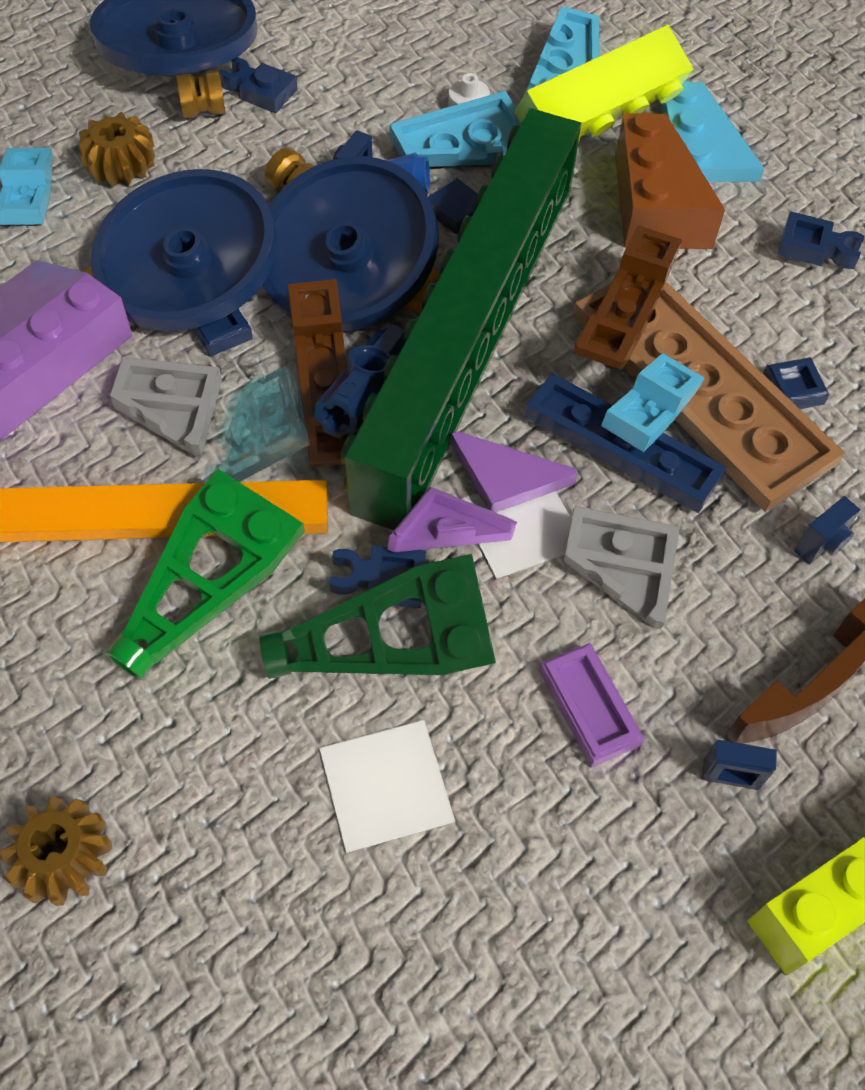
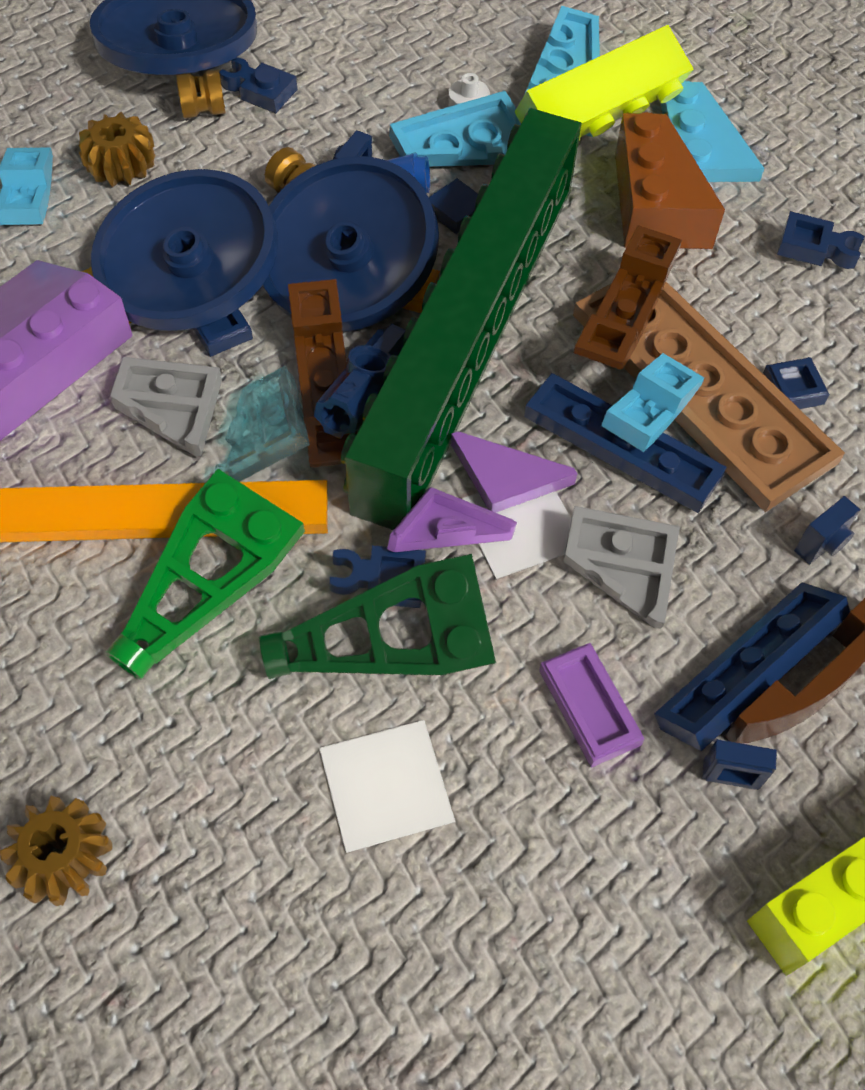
none -> dark blue plate [654,582,850,751]

